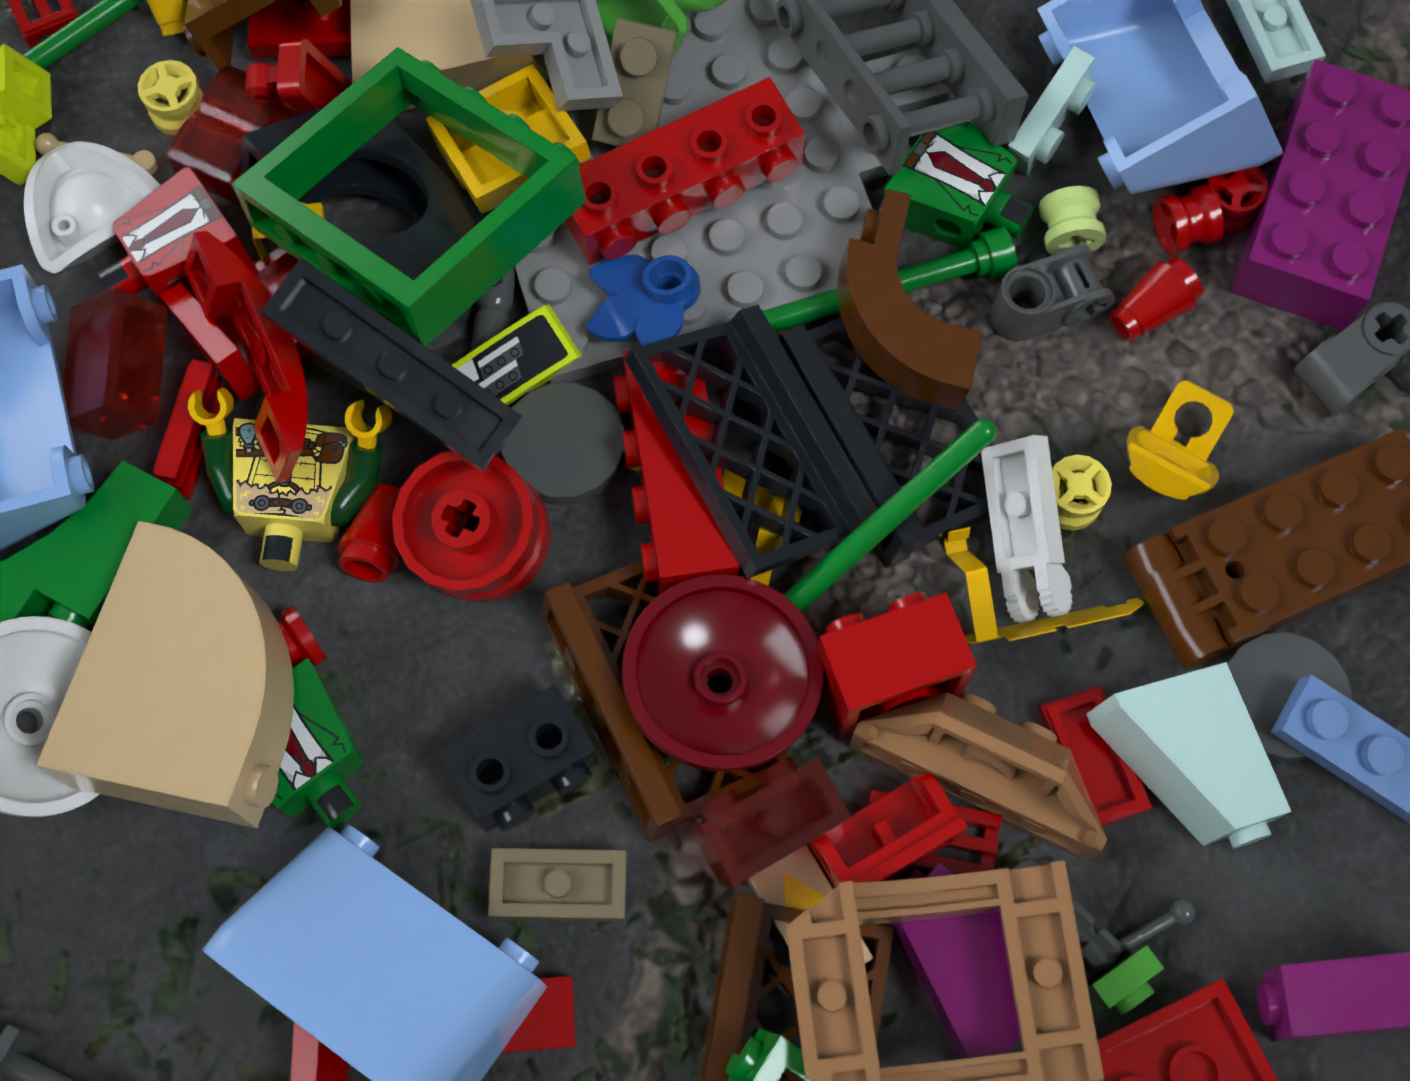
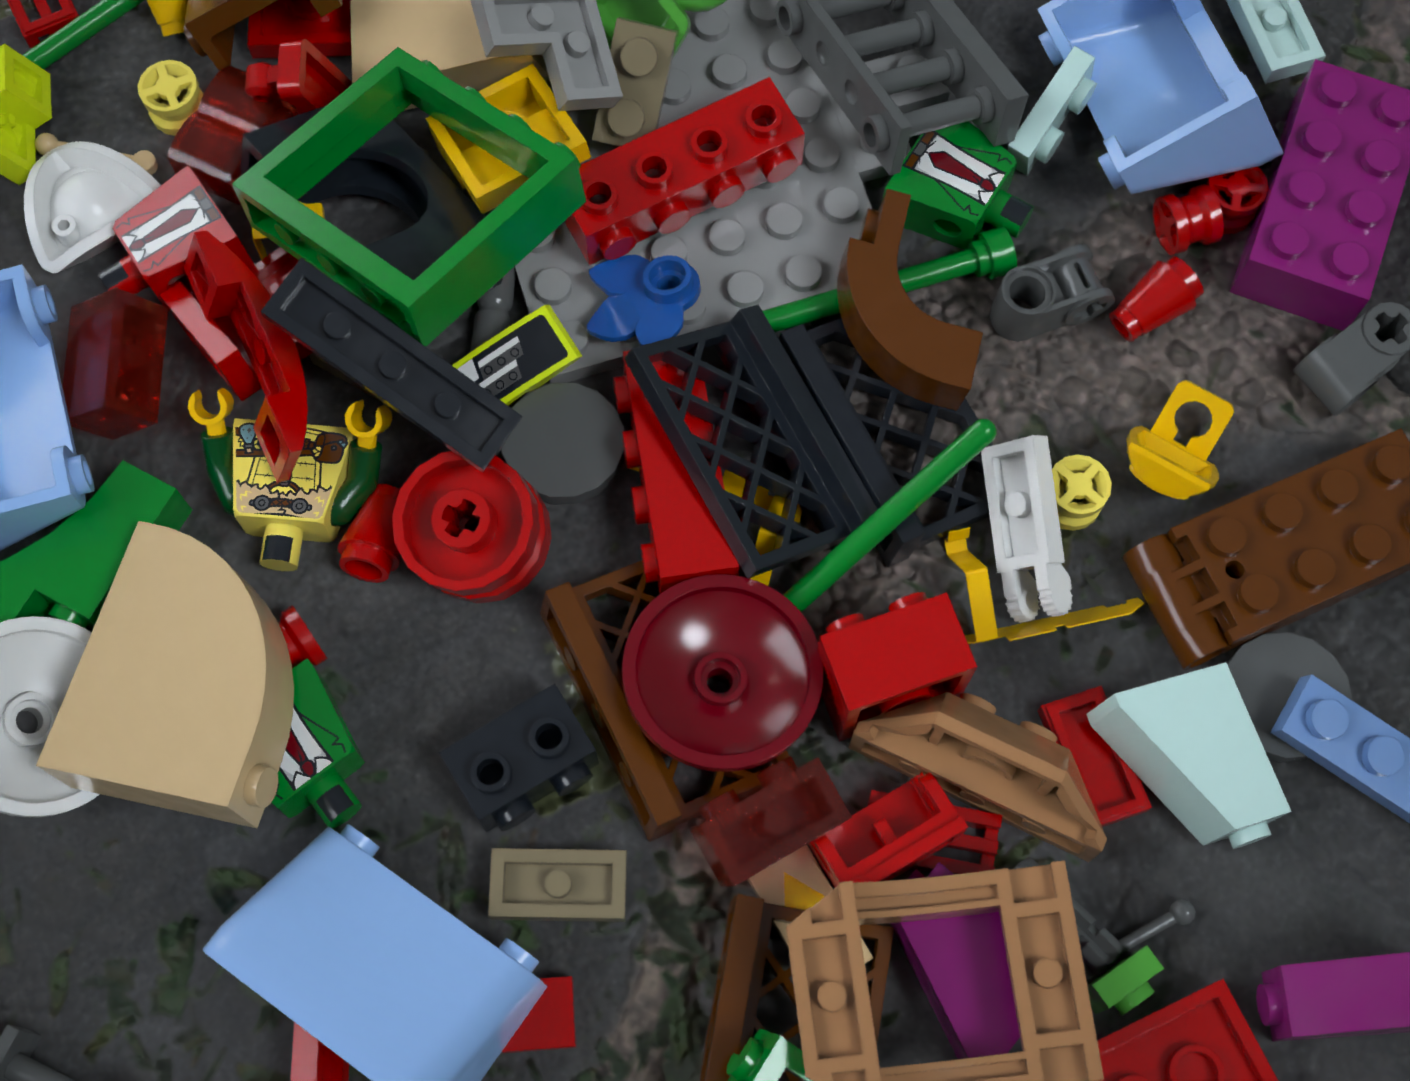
red tile [152,359,228,500] -> none
yellowish green wheel [1039,186,1106,255] -> none

